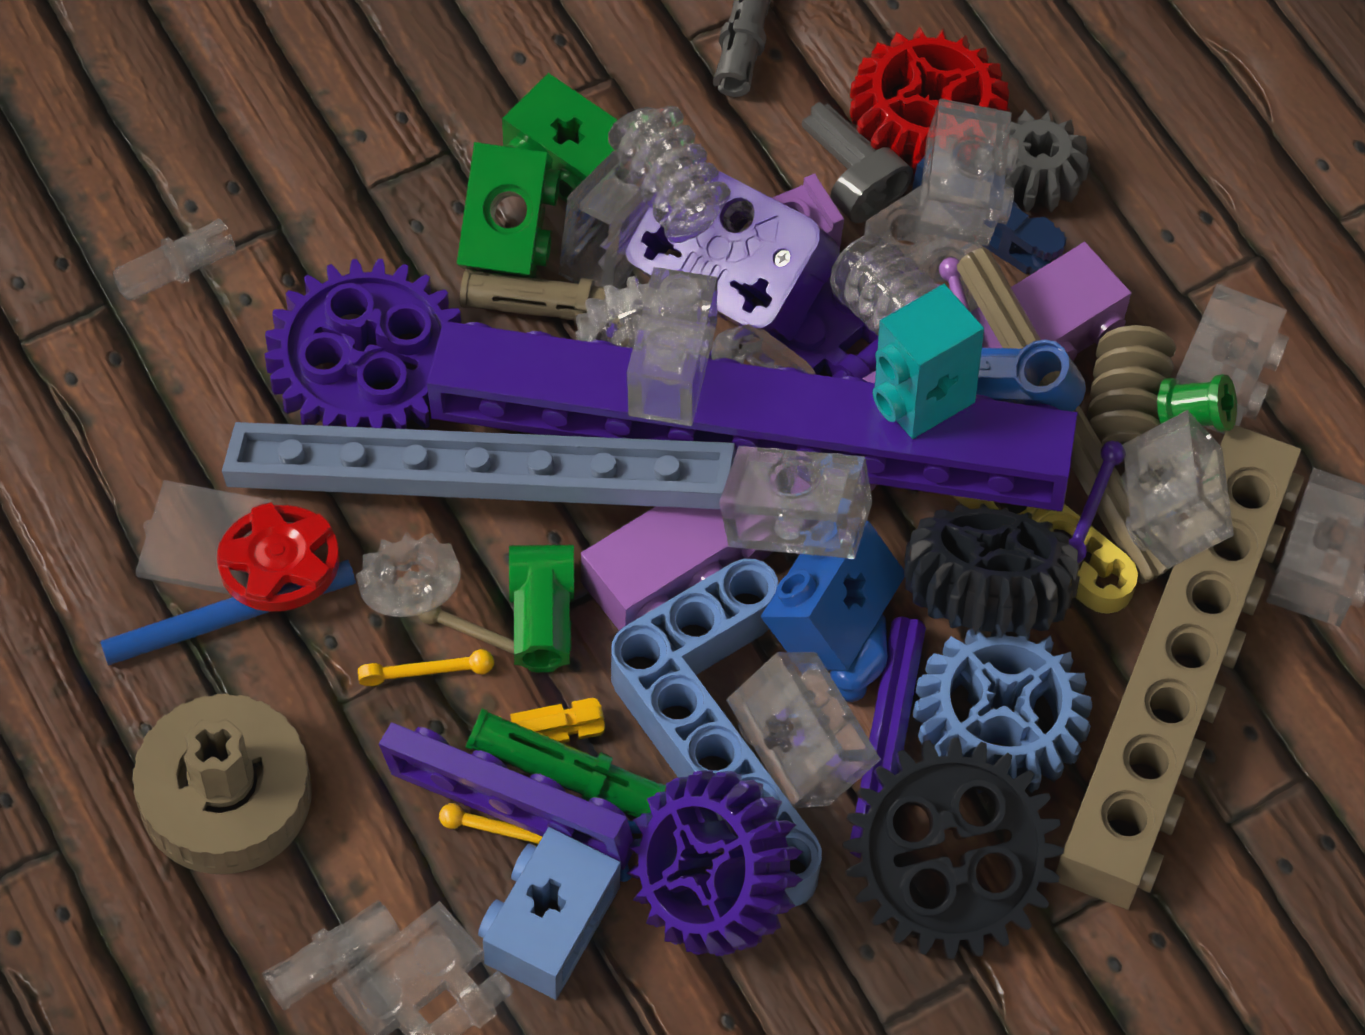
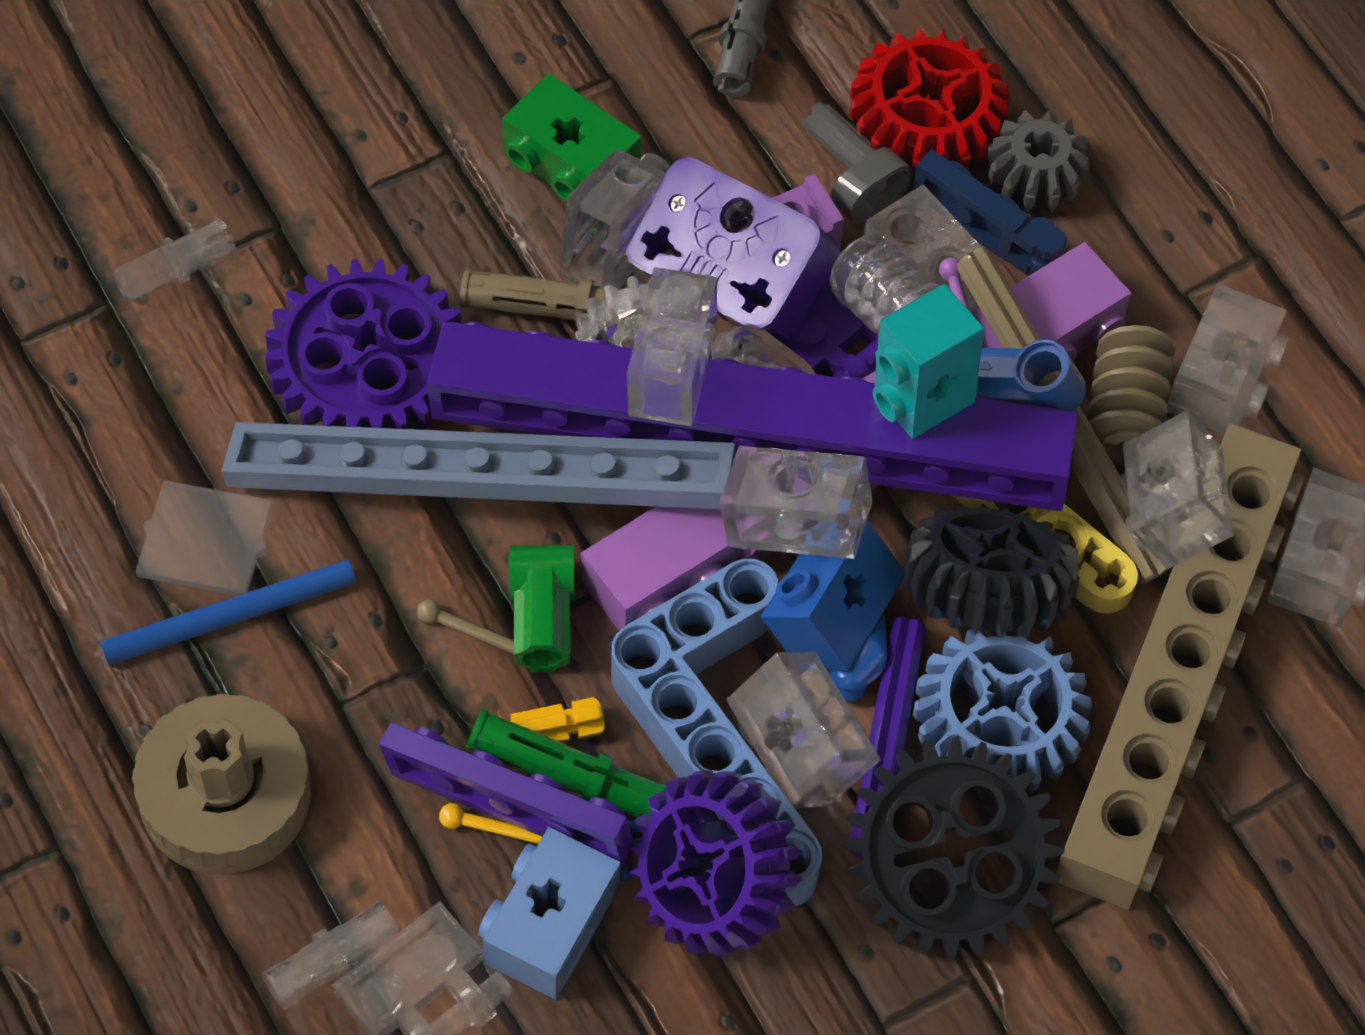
red wheel [217,502,340,612] -> none
clear gear [356,531,461,617] -> none
yellow hinge [357,649,494,686] -> none
green brick [456,142,561,278] -> none
clear piece [608,106,731,243] -> none
clear brick [916,99,1019,246] -> none
dark purple hinge [1069,441,1126,564] -> none
green bush [1157,374,1237,435] -> none

